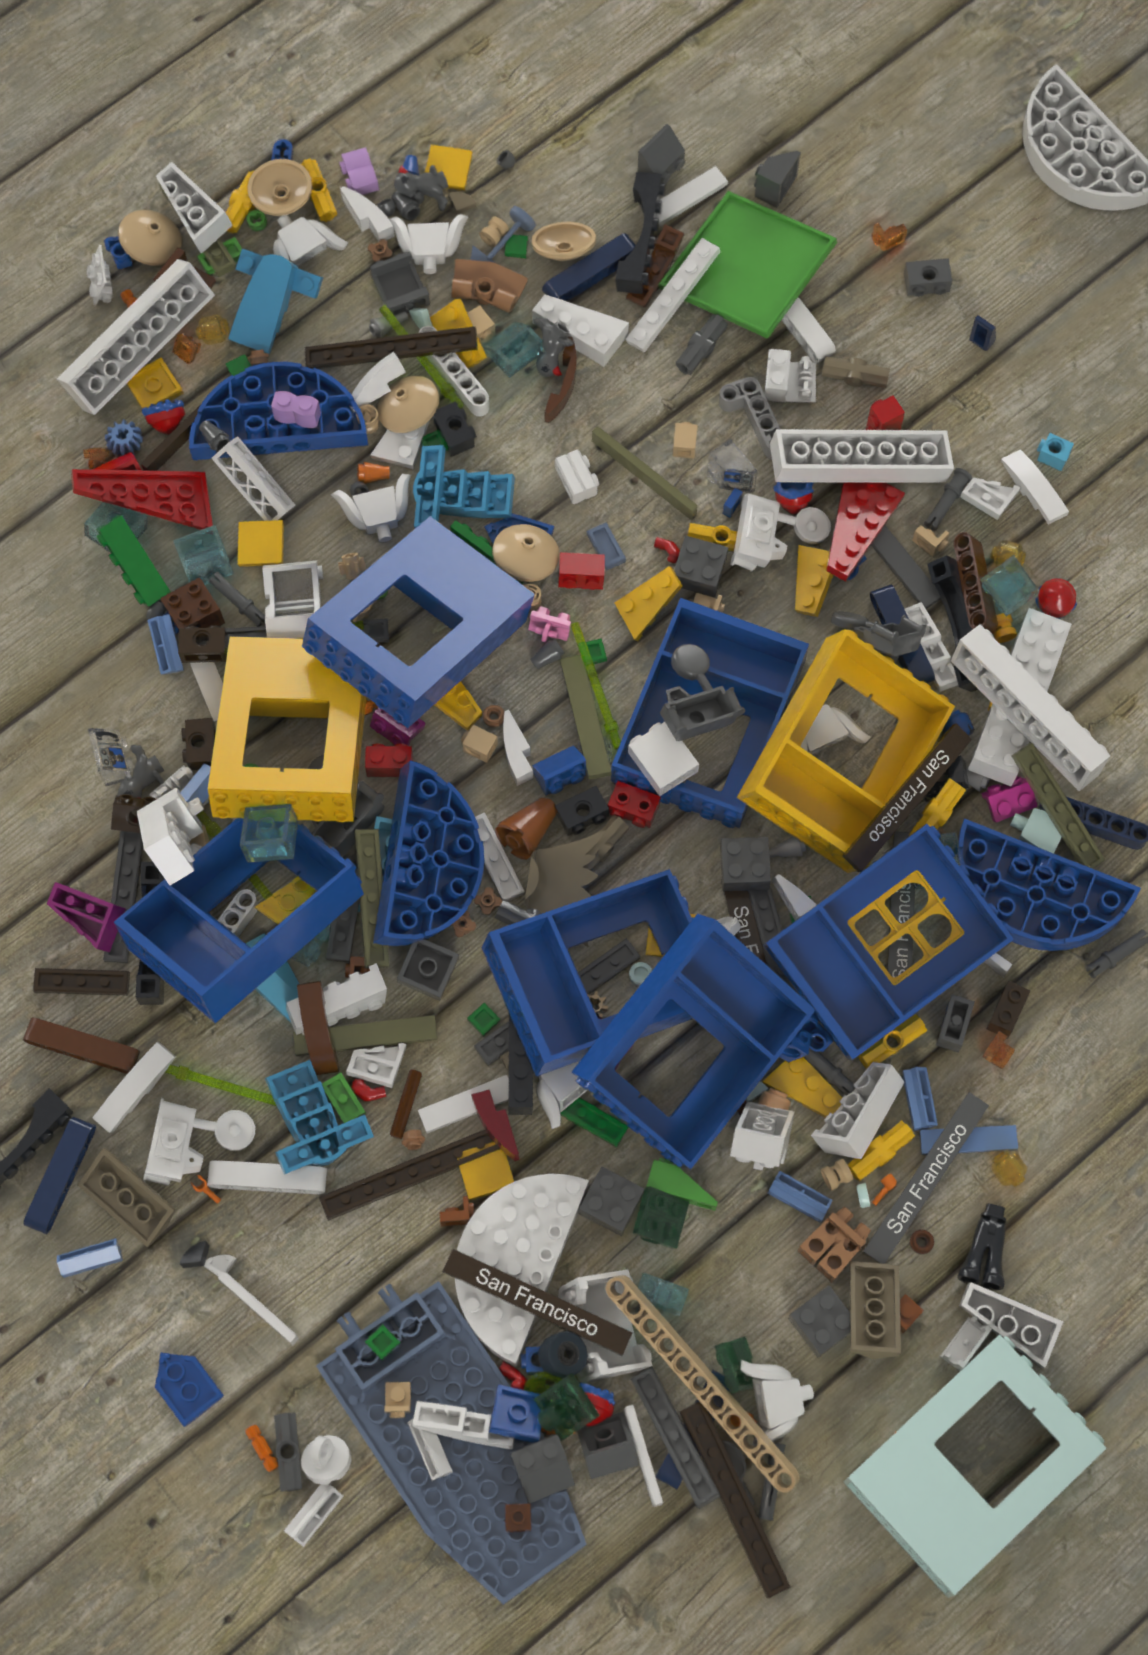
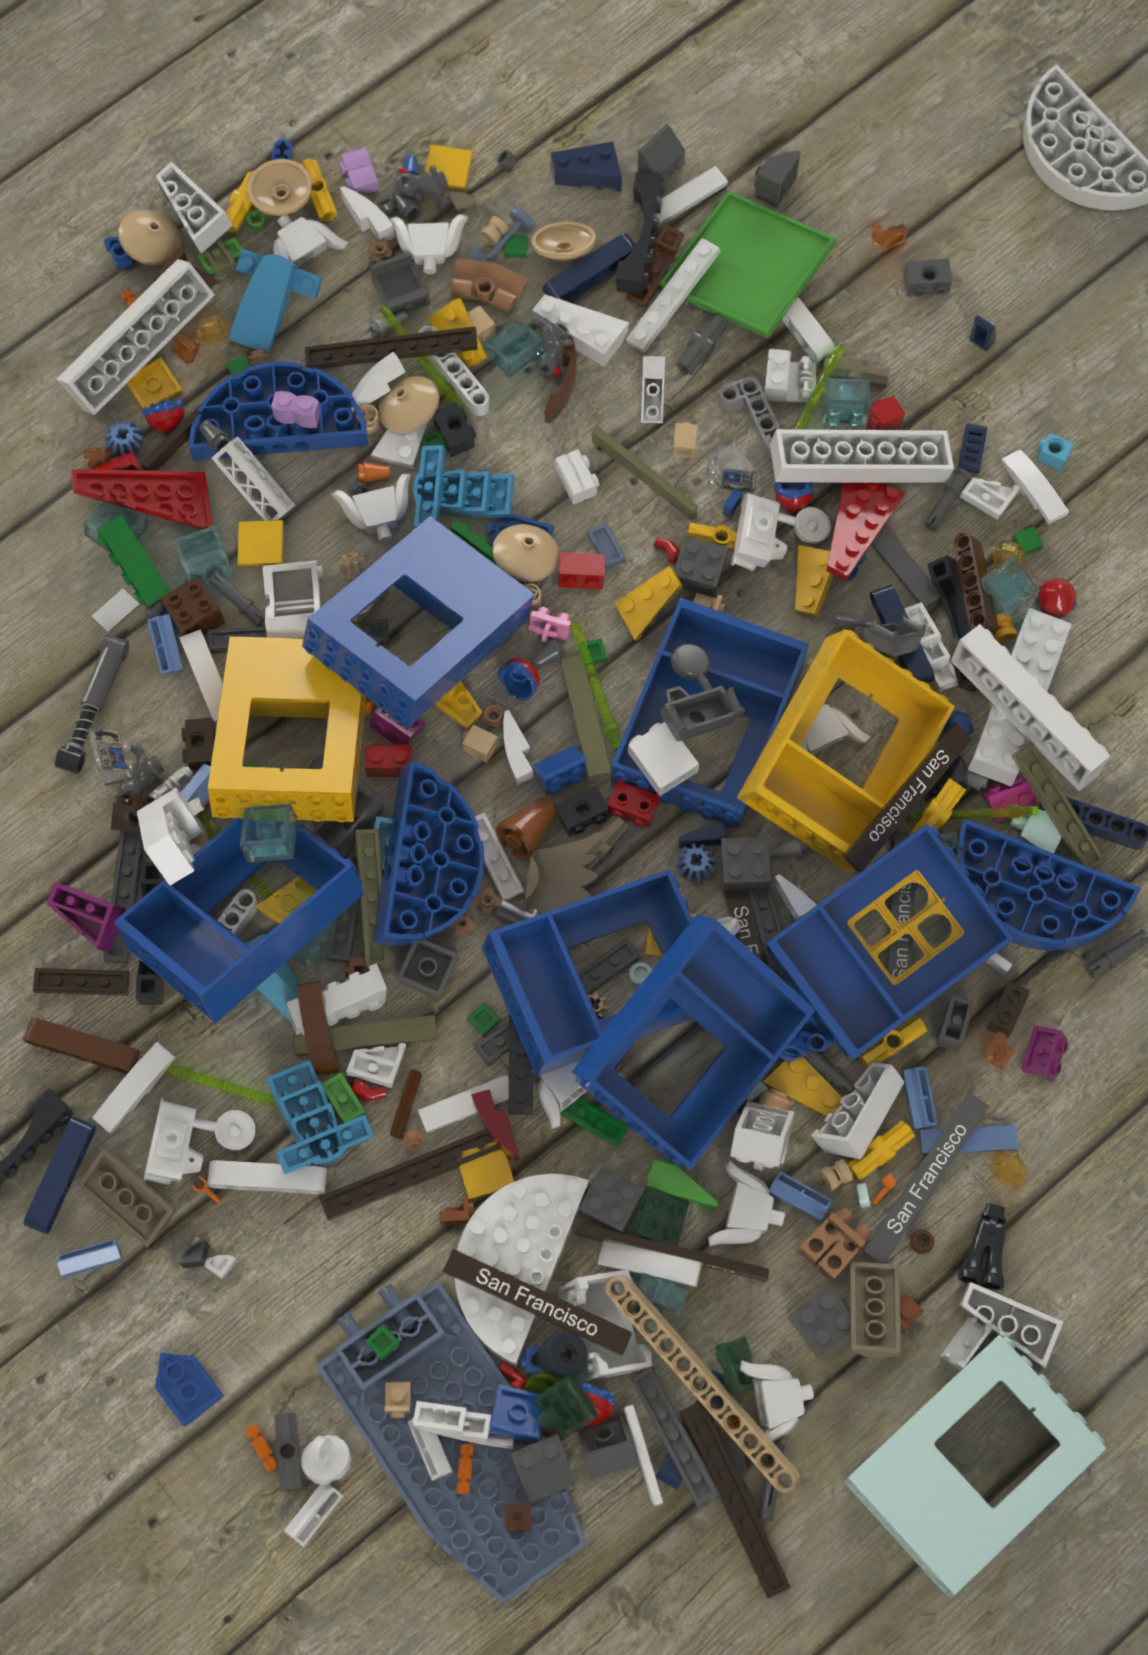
white hinge [87,245,113,306] -> none
dark brown brick [178,625,228,663] -> none
white tile [218,1272,298,1345] -> none
light aqua tile [409,308,433,329] -> none
tan bracket [912,525,950,557] -> none
none -> piece [55,635,130,774]
none -> white sticker [92,588,139,632]
none -> orange axle [456,1444,474,1495]
none -> blue hair [497,658,540,701]
none -> dark blue wedge [551,141,622,192]
none -> dark brown tile [577,1223,770,1282]
none -> white slope [597,1241,702,1287]
none -> white slope [641,356,665,423]
none -> medium blue gear [676,843,716,883]
none -> dark blue slope [678,821,726,849]
none -> white torso [708,1160,785,1247]
none -> clear neon green bar [794,343,845,430]
none -> clear light blue brick [822,379,870,426]
none -> clear neon green bar [904,805,1038,822]
none -> dark blue slope [957,423,987,473]
none -> green tile [1013,527,1043,556]
none -> magenta bracket [1021,1025,1068,1082]

